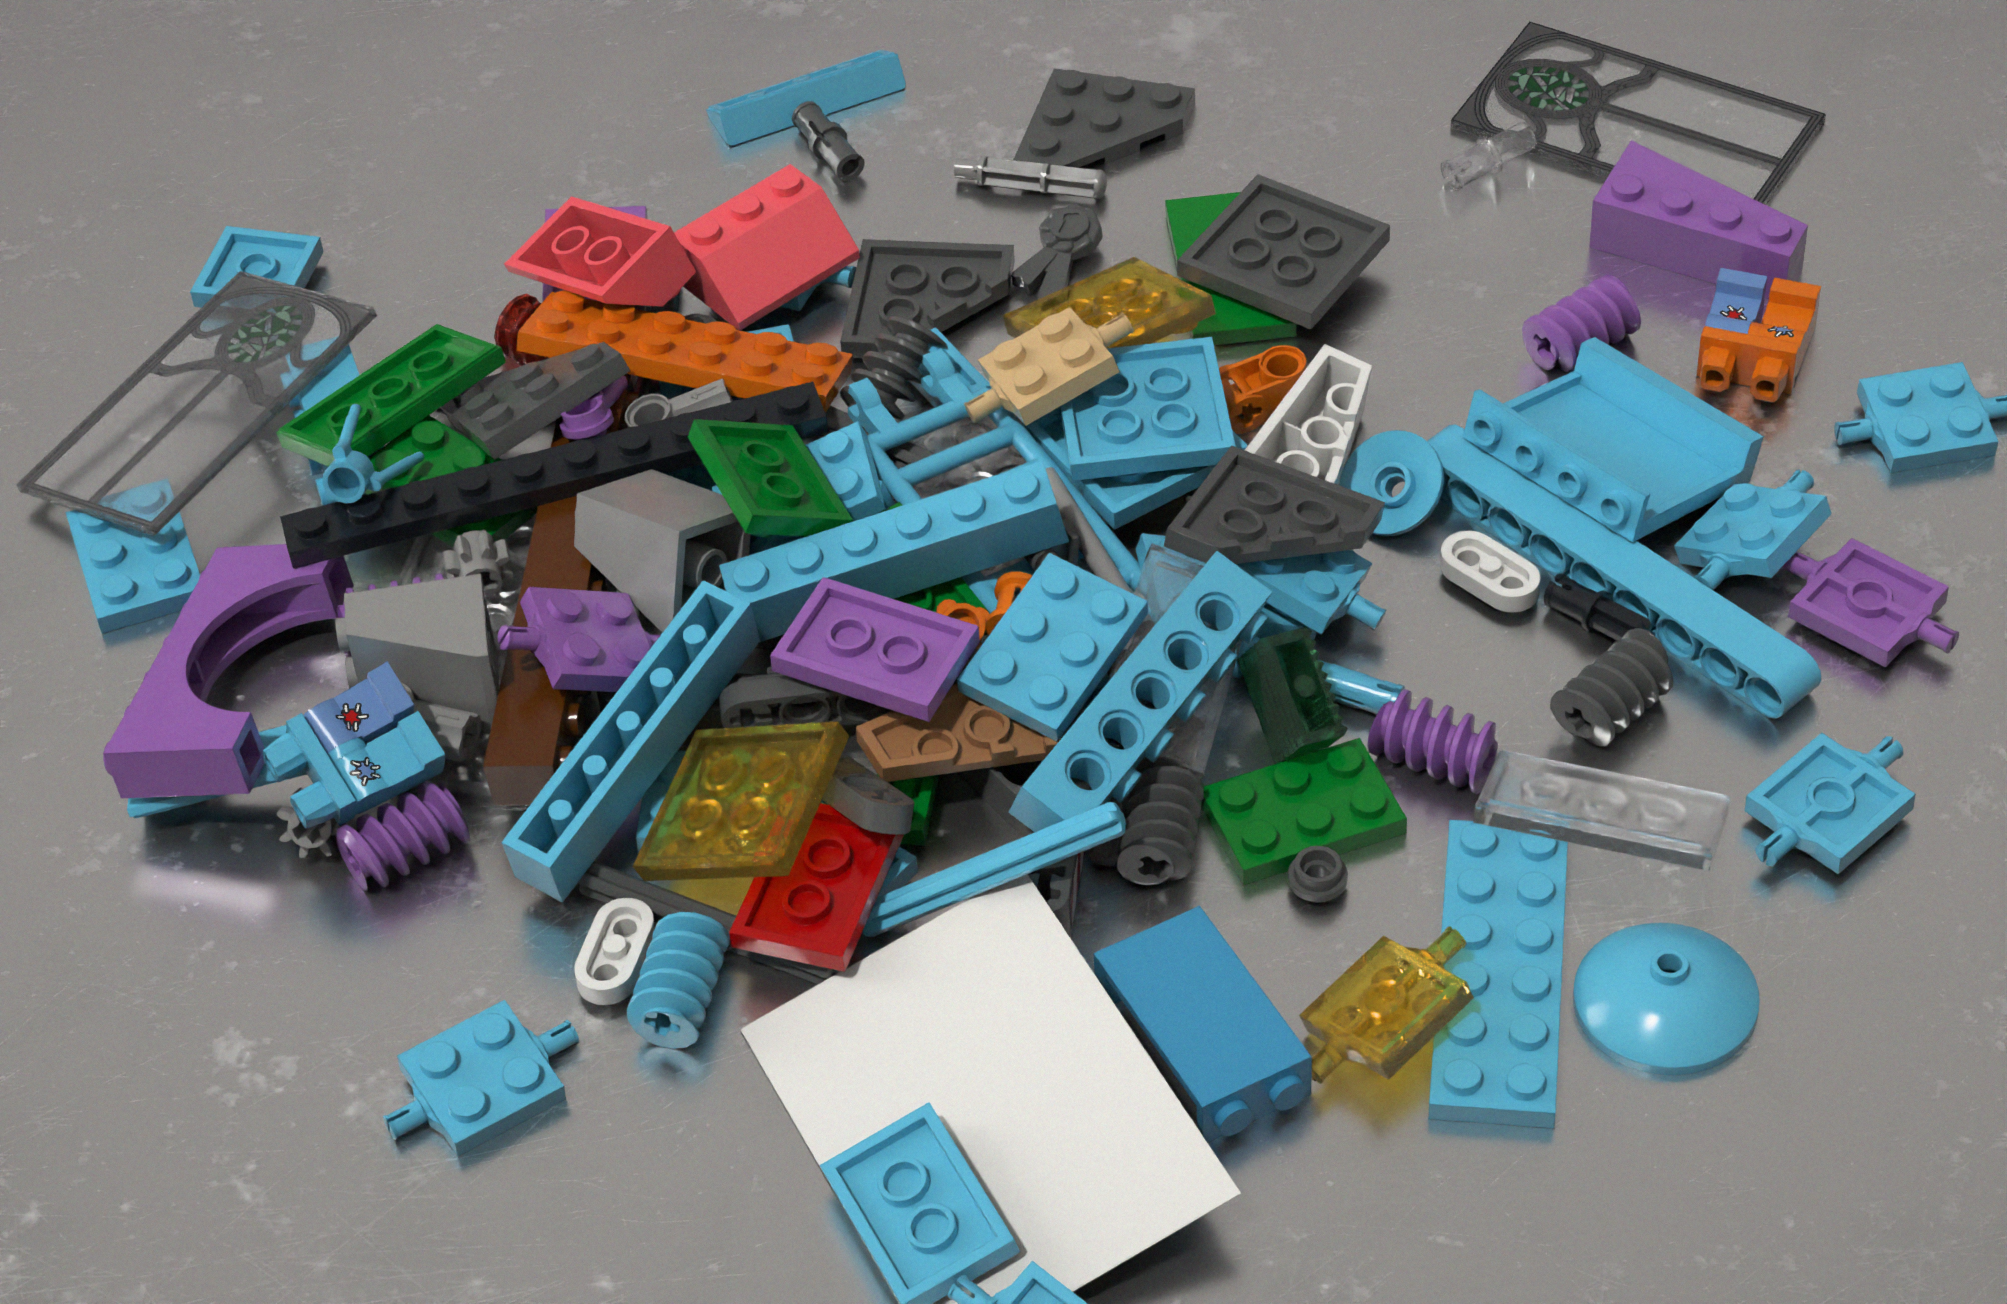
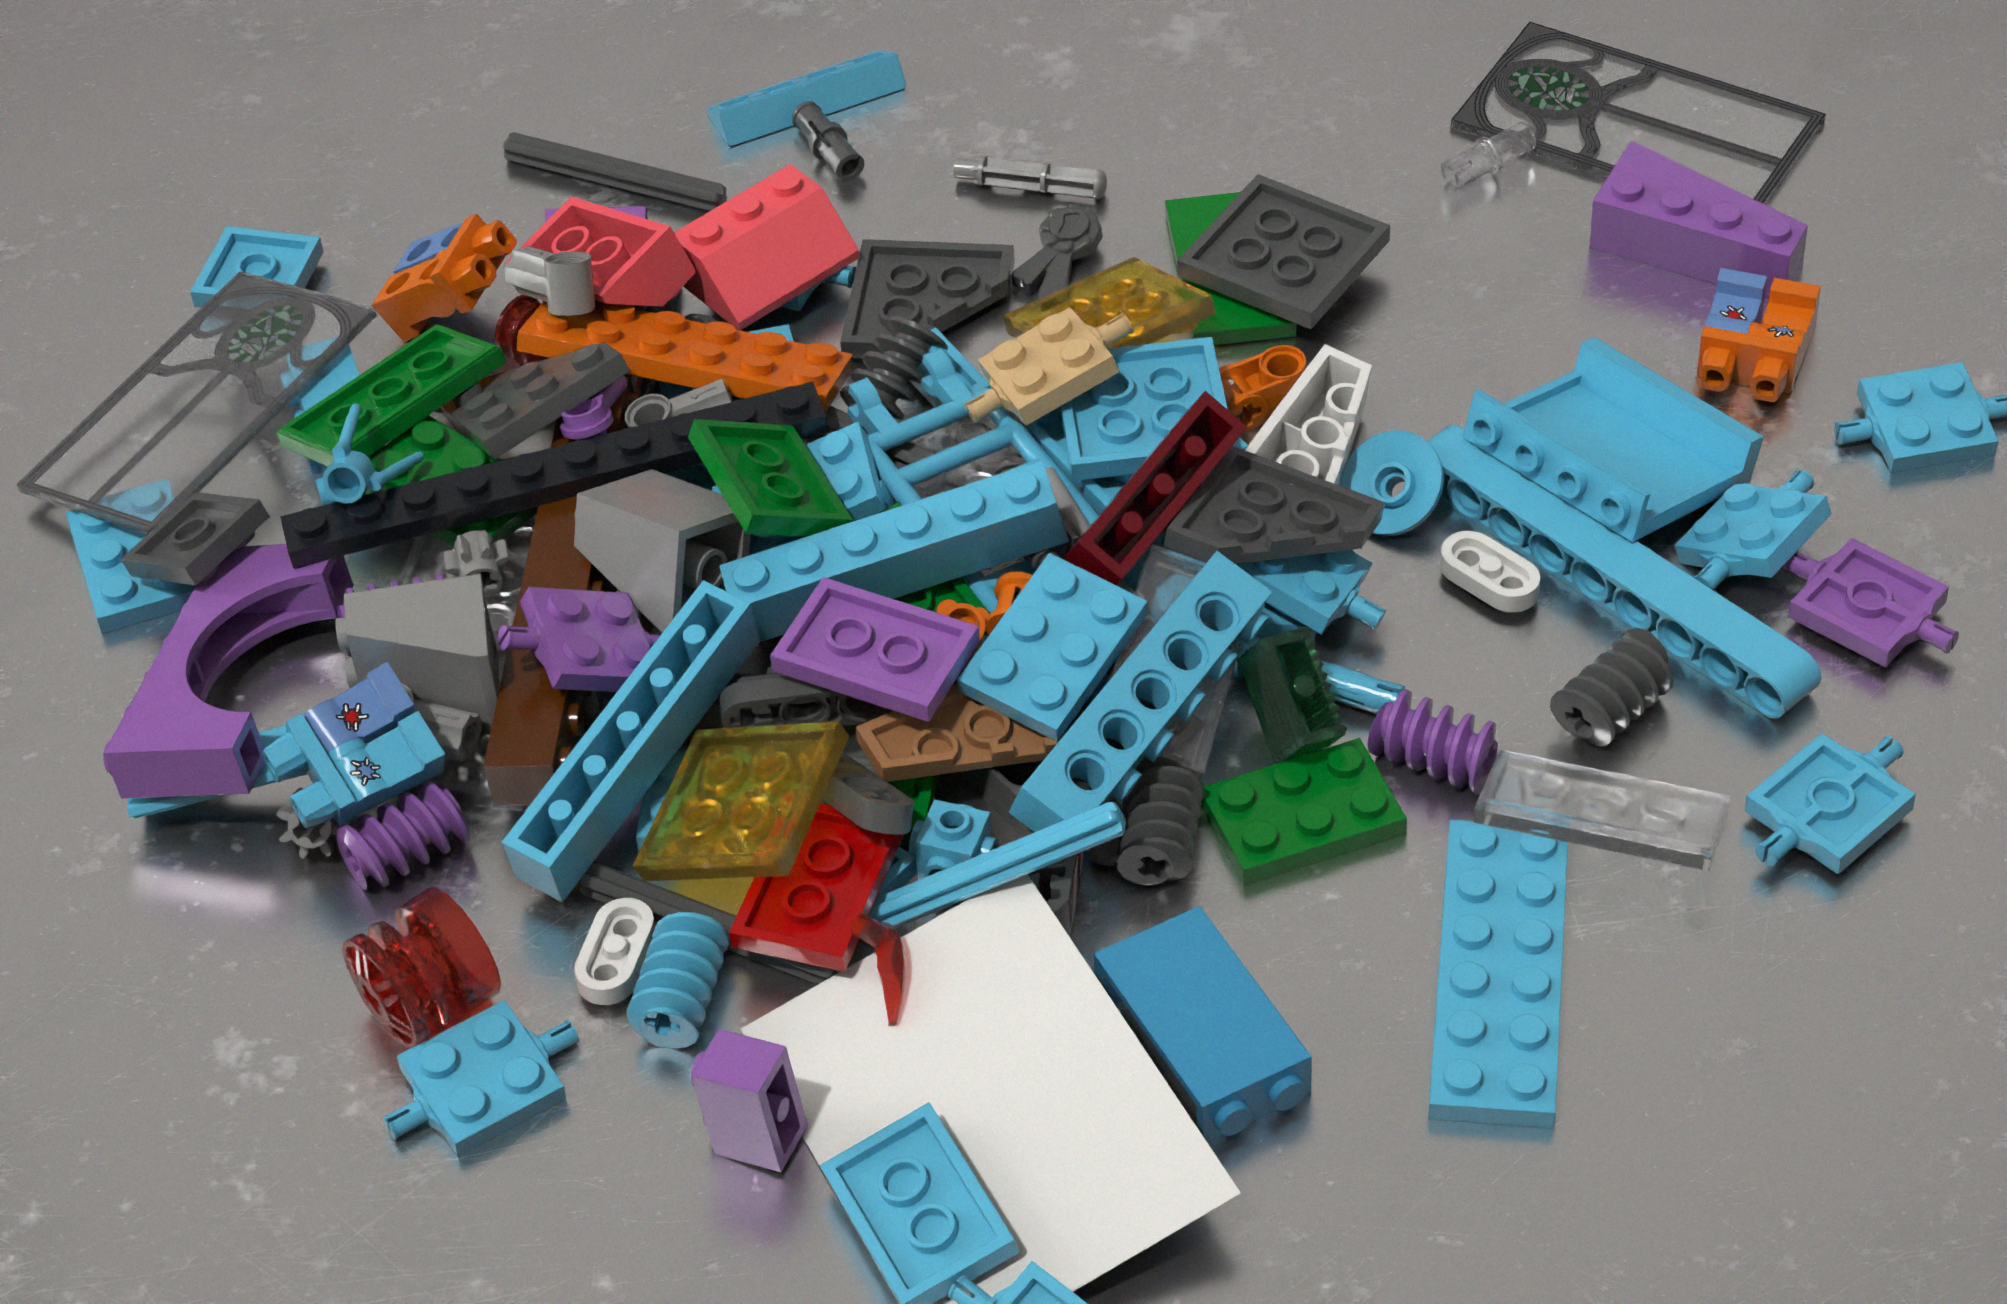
dark grey plate [1013,68,1195,168] -> none
dark grey plate [1288,846,1348,902] -> none
clear yellow plate [1299,926,1474,1084] -> none
medium lavender piece [1522,275,1641,372] -> none
black axle [1544,573,1652,640] -> none
medium azure dish [1573,923,1760,1075] -> none
none -> dark grey plate [120,492,270,585]
none -> clear red wheel [342,887,501,1049]
none -> orange hips [371,213,517,342]
none -> dark grey axle [502,132,727,211]
none -> light grey piece [504,246,595,316]
none -> medium lavender brick [691,1029,808,1172]
none -> clear red bar [851,913,906,1026]
none -> medium azure brick [909,799,999,900]
none -> dark red brick [1062,391,1247,585]

